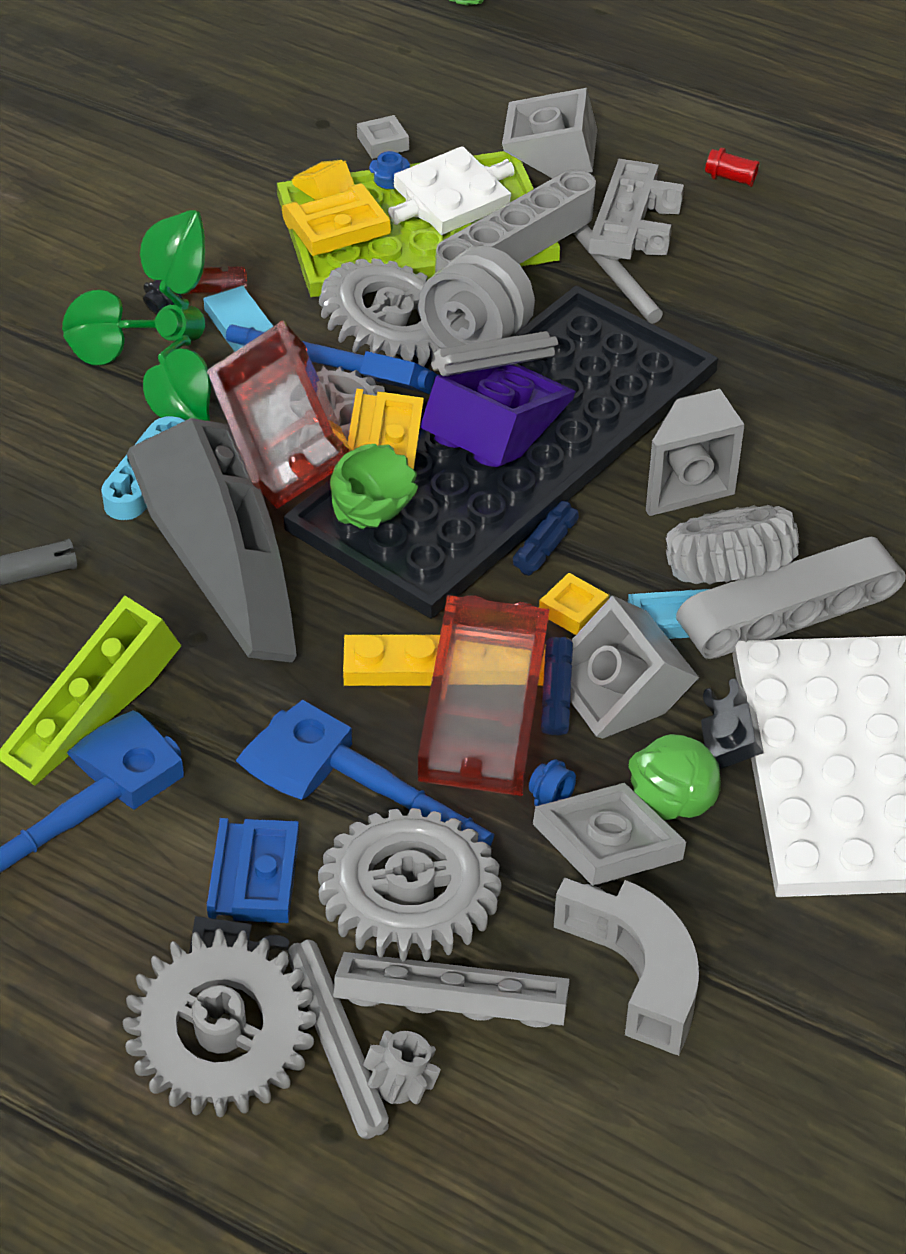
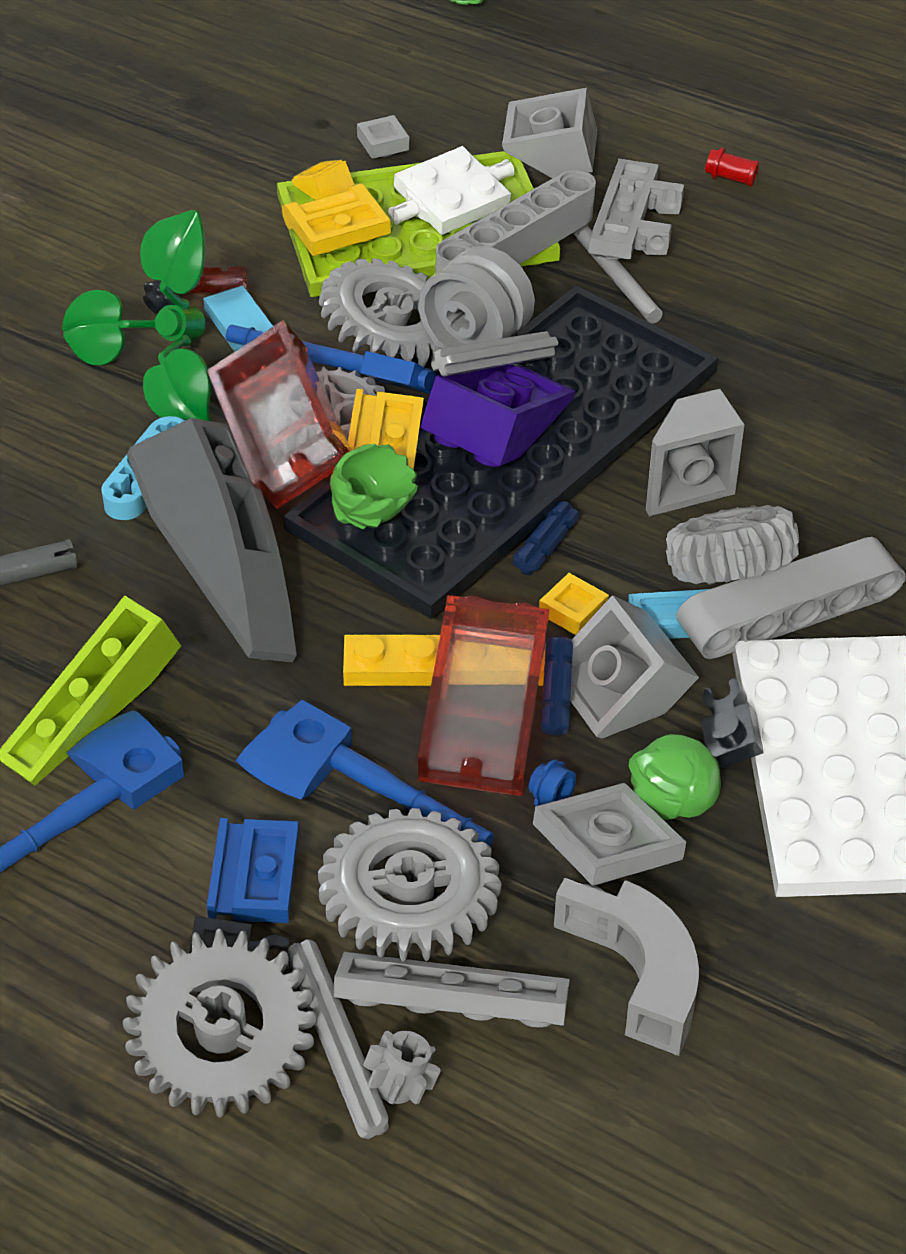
blue plate [369,151,410,189] -> none

